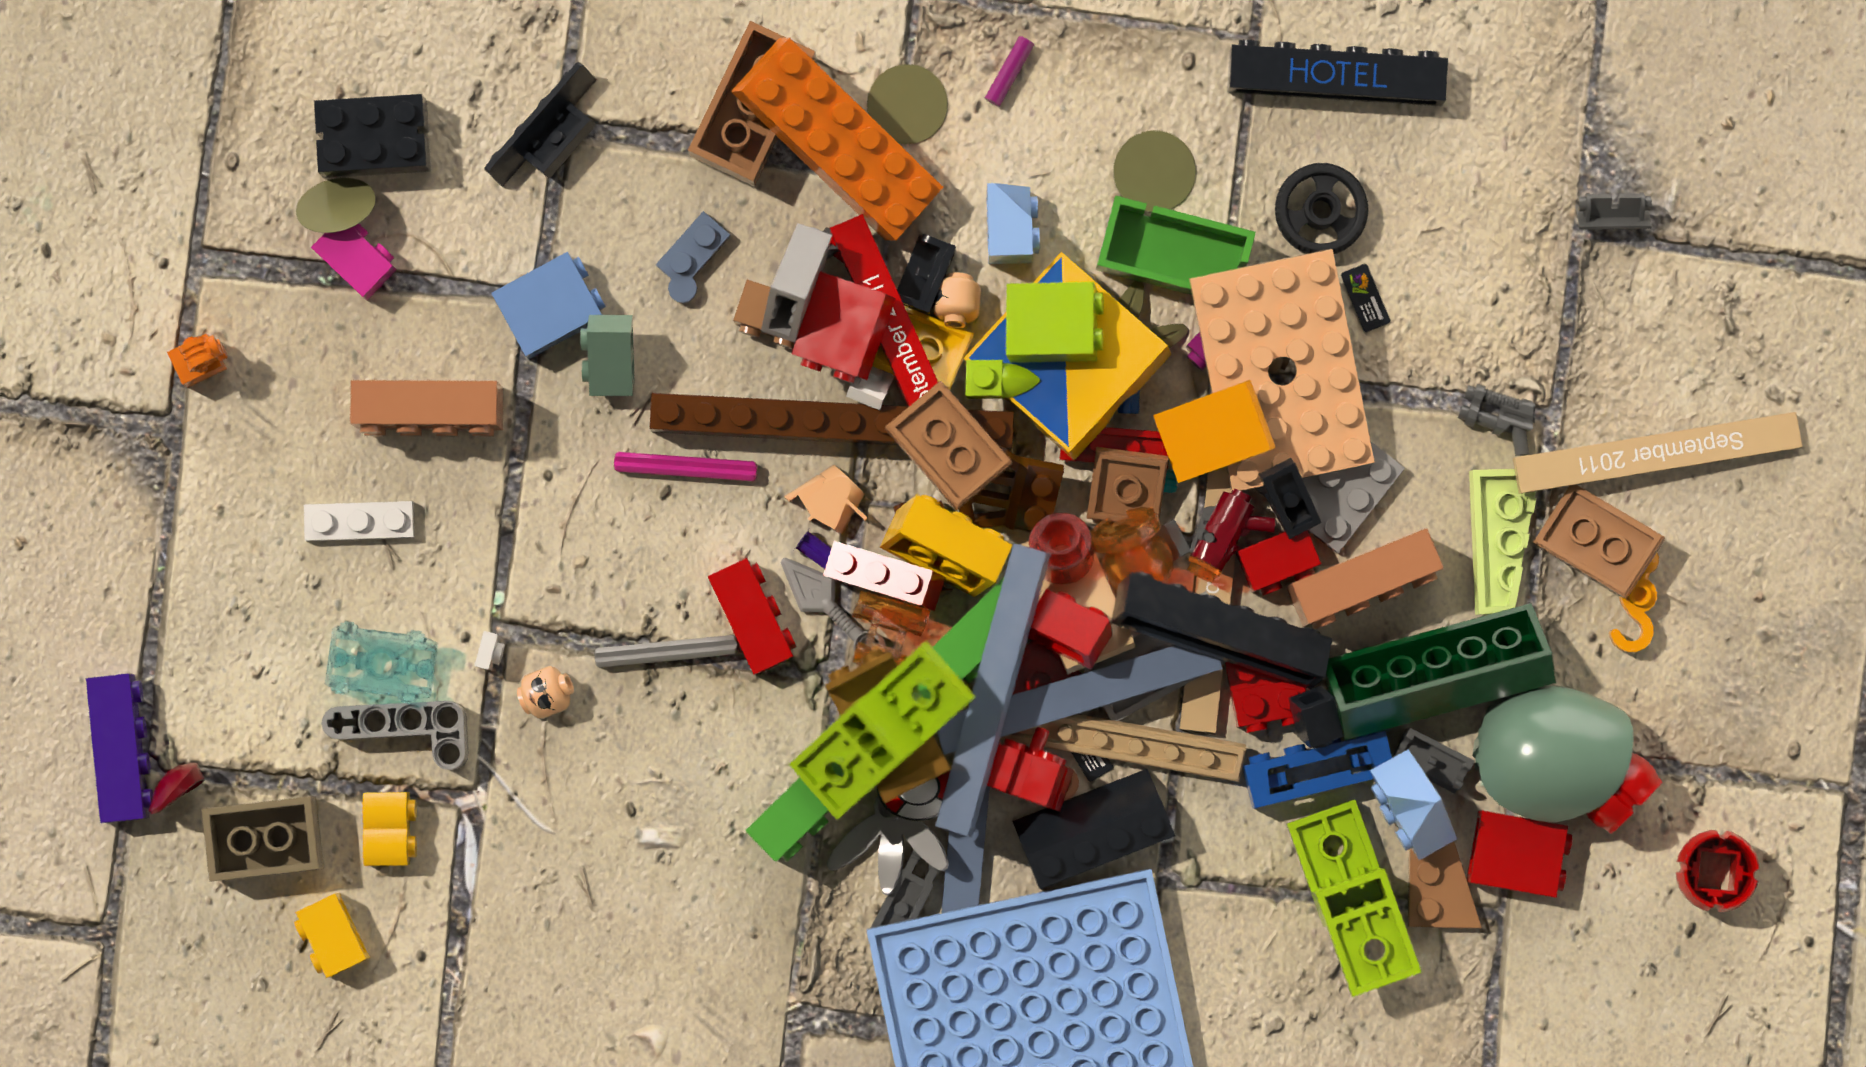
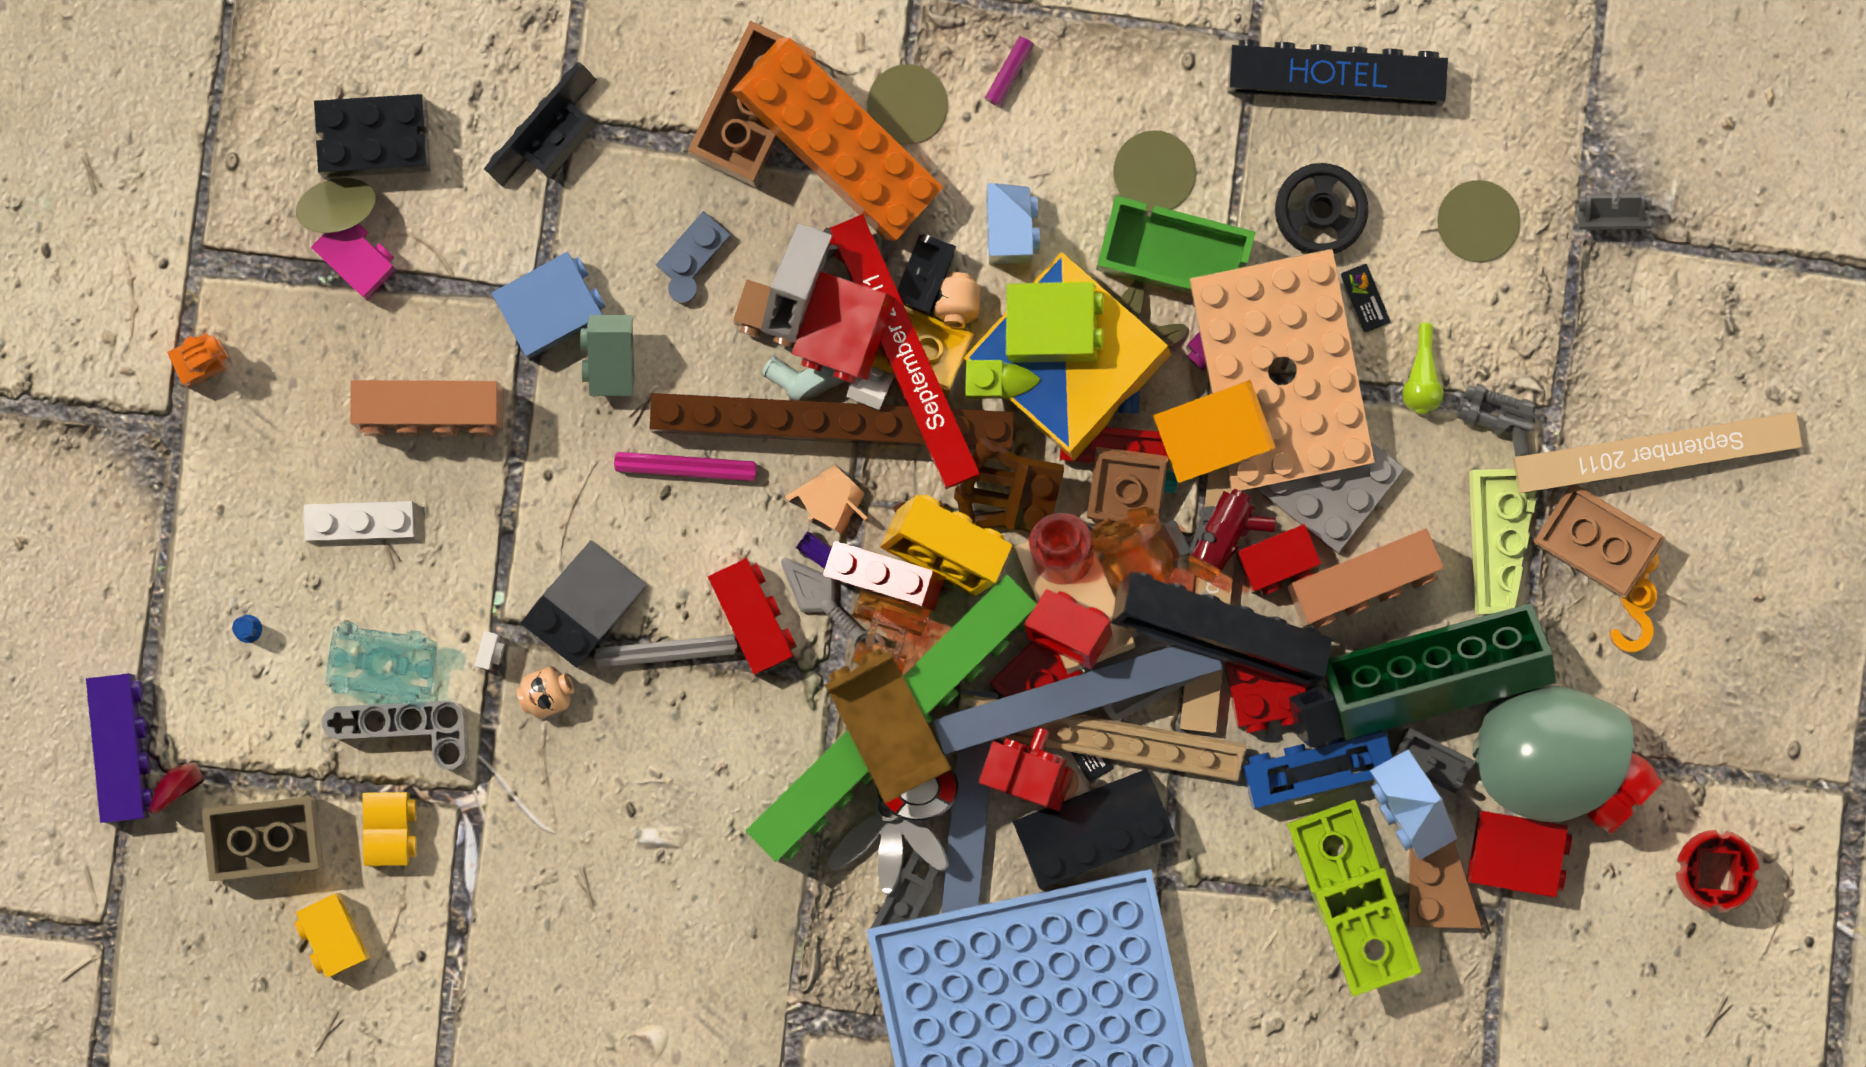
lime bracket [789,641,975,819] -> none
medium nougat tile [885,381,1012,511] -> none
sand blue tile [935,543,1051,837] -> none
black slope [1258,458,1322,539] -> none
none -> blue piece [232,615,262,643]
none -> slope [520,540,647,669]
none -> light aqua arm [762,356,845,401]
none -> lime piece [1402,322,1444,415]
none -> olive sticker [1437,180,1520,262]

